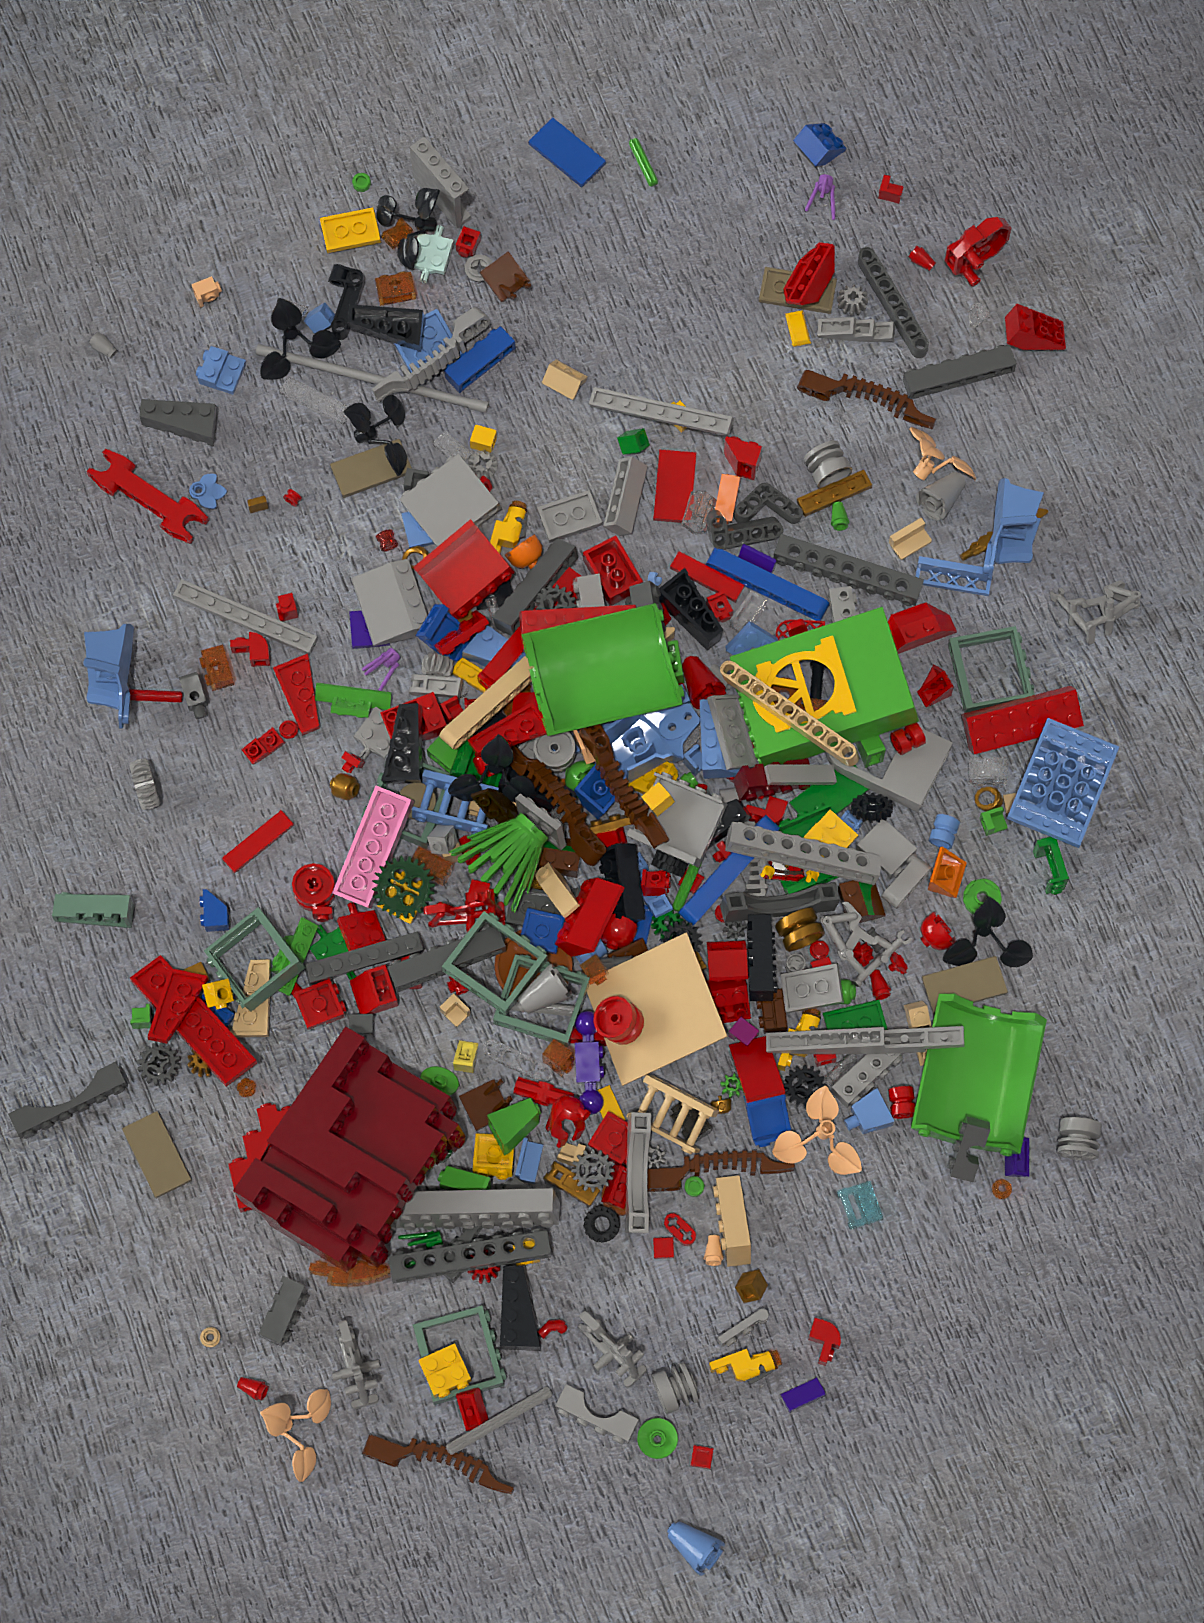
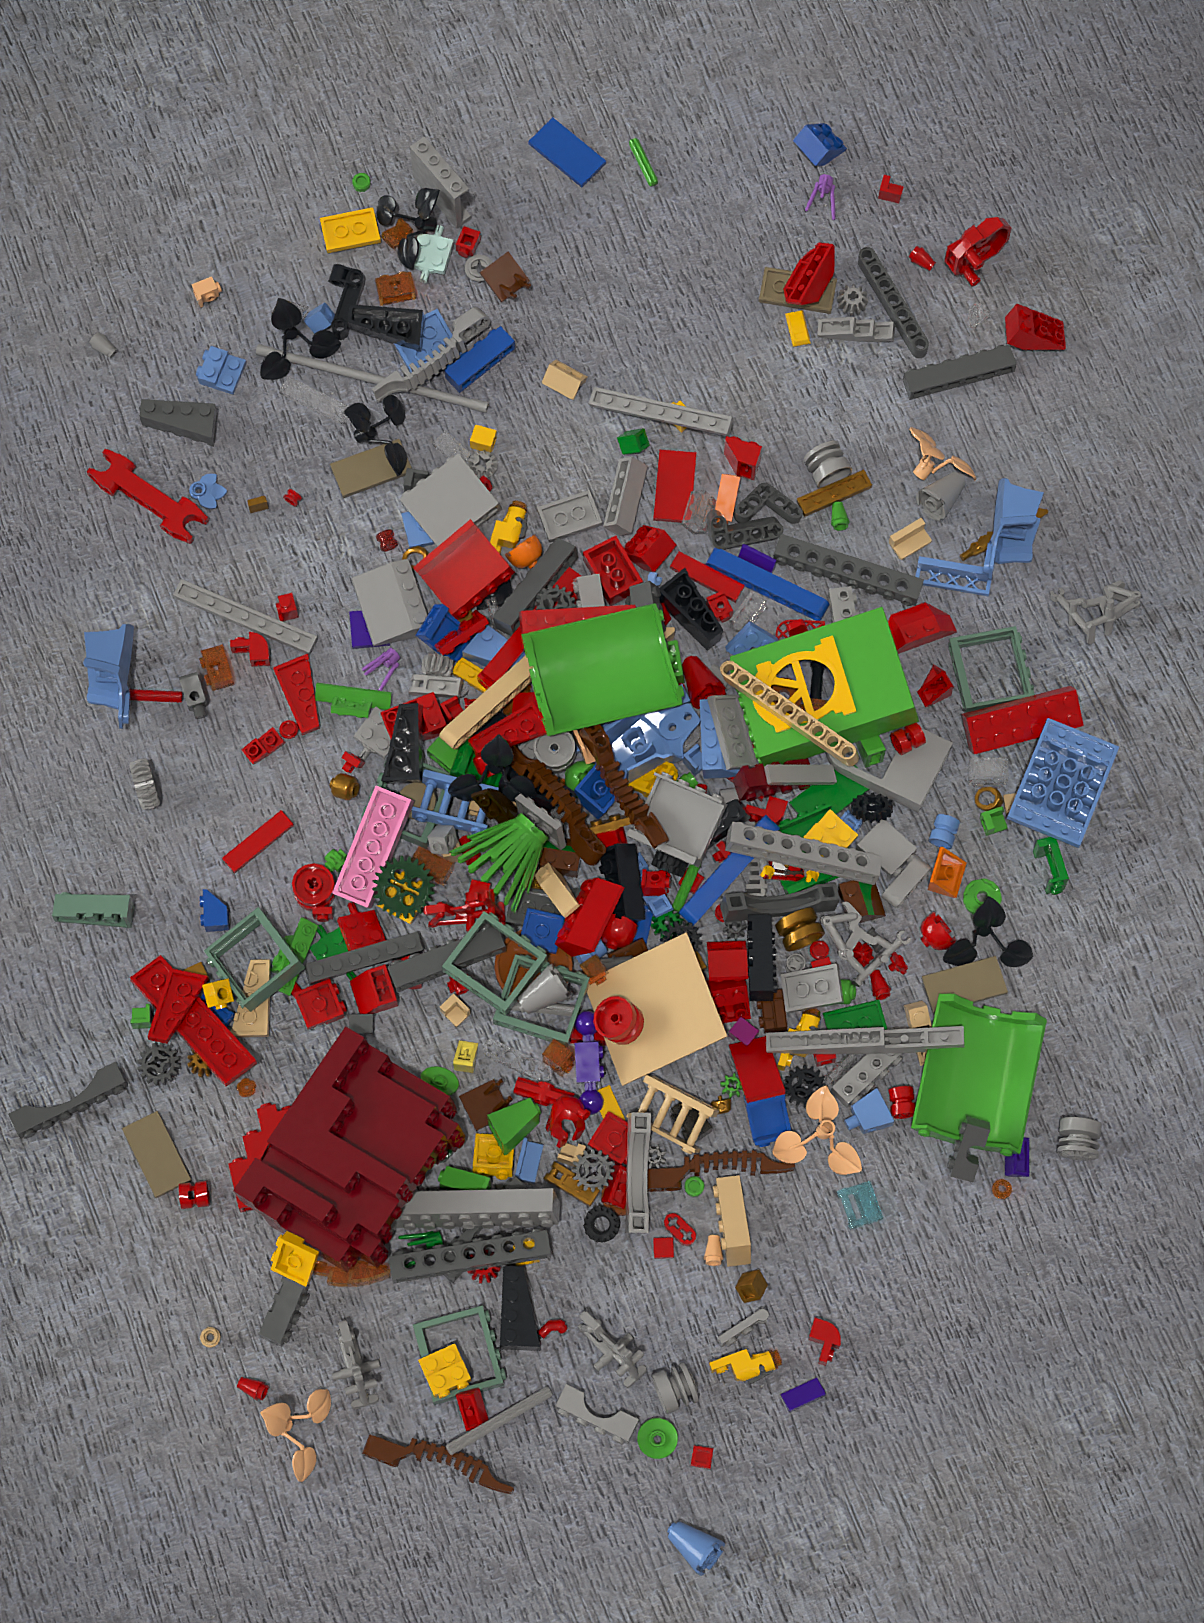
yellow panel [641,783,675,817] -> none
reddish brown piece [797,370,936,429] -> none
none -> red wheel [179,1181,210,1209]
none -> yellow plate [271,1231,319,1287]
none -> bright green gear [324,849,347,873]
none -> red slope [624,525,677,572]

